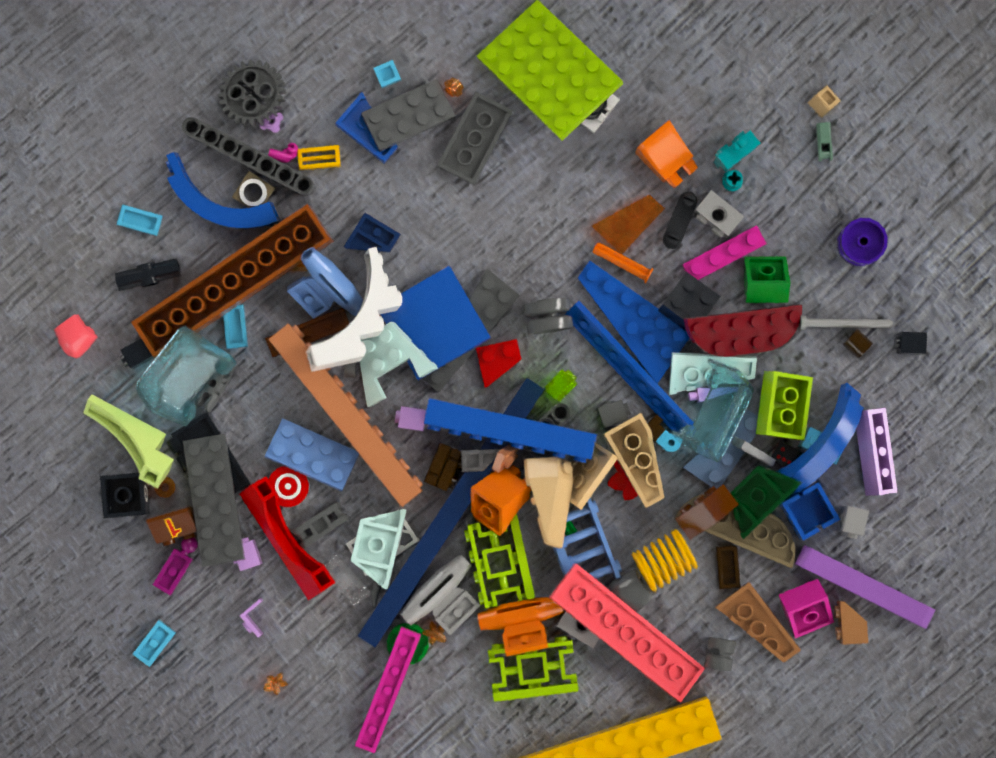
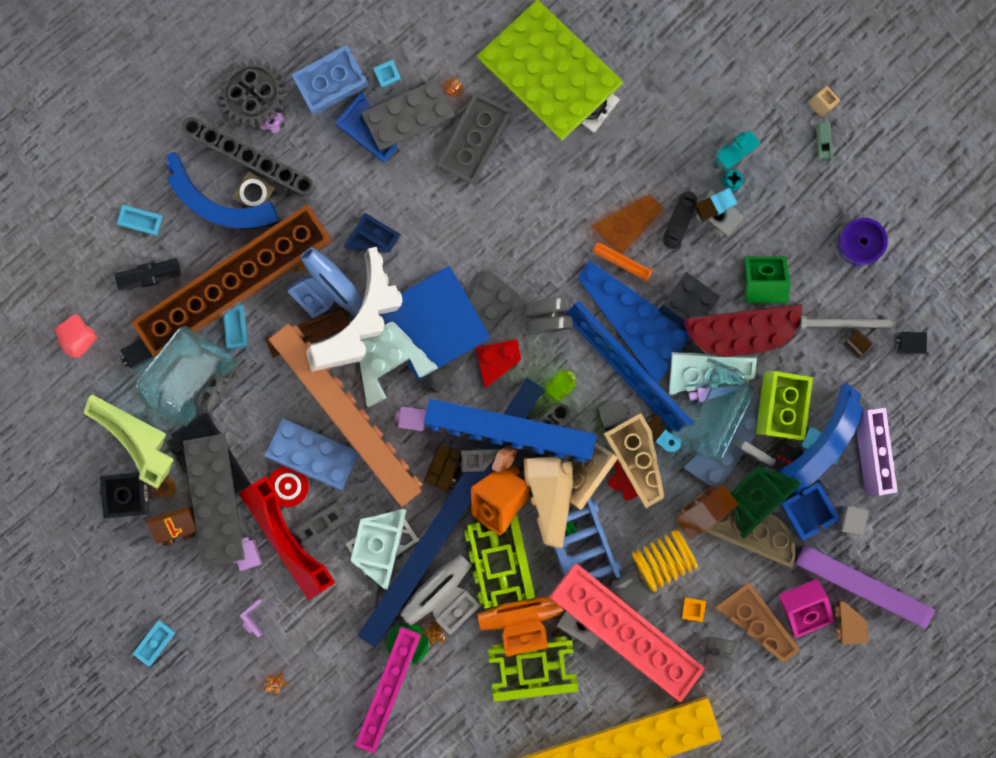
magenta plate [152,537,198,596] -> none
dark pink arm [268,143,298,163] -> none
yellow tile [297,145,341,171] -> none
orange hips [635,120,698,189] -> none
dark pink plate [682,225,767,280] -> none
dark brown tile [716,545,741,589] -> none
none -> medium blue piece [291,45,369,116]
none -> light orange tile [681,597,706,622]
none -> leg [694,188,738,223]

